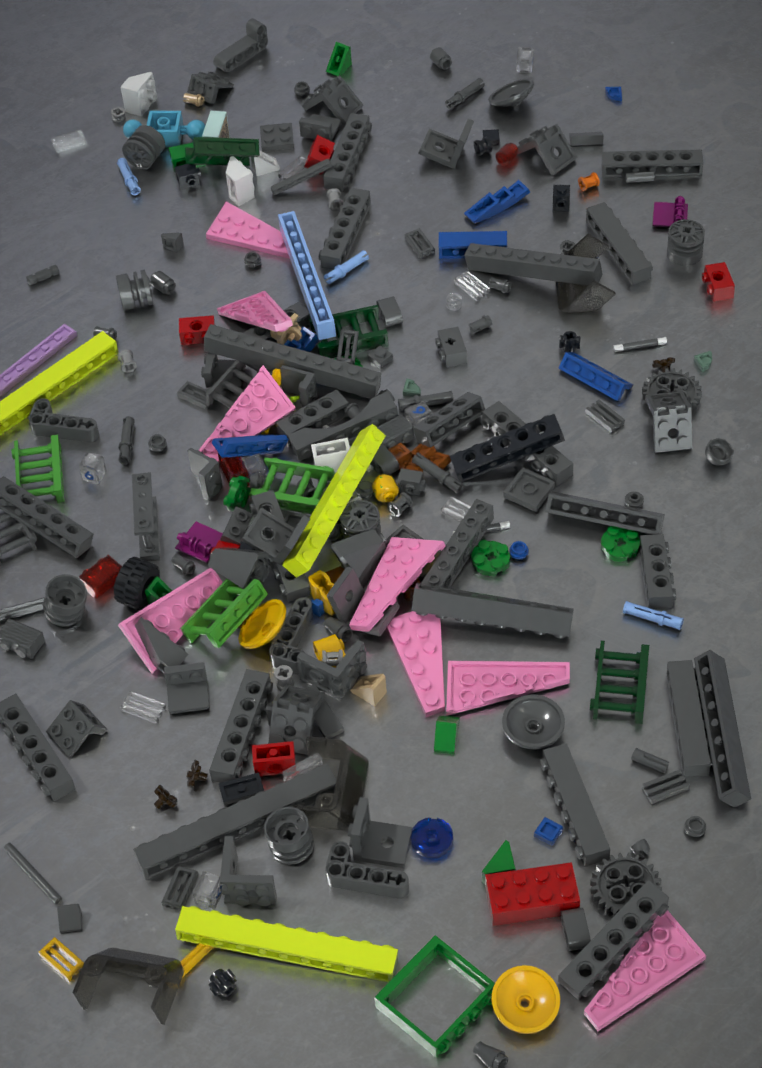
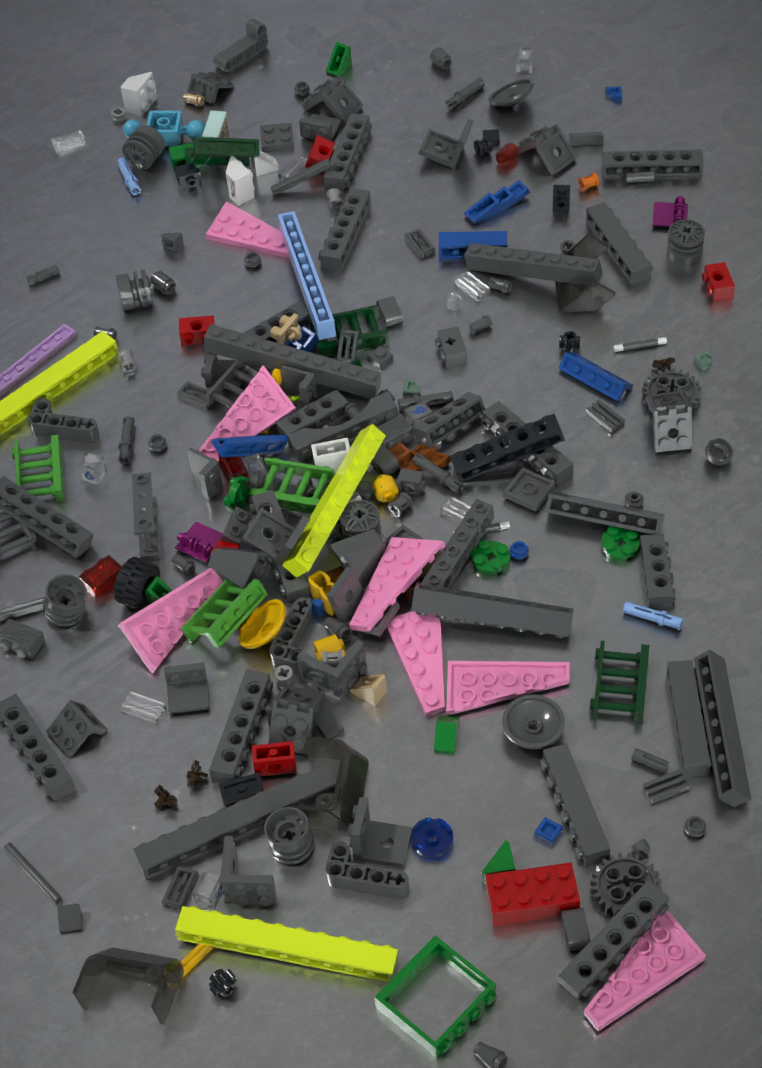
yellow tile [39,937,86,982] -> none
dark grey slope [135,617,189,673] -> none
bright pink wing [217,291,293,332] -> none
clear tile [282,753,323,782] -> none
light blue pin [324,250,369,284] -> none
yellow dish [491,965,560,1034] -> none

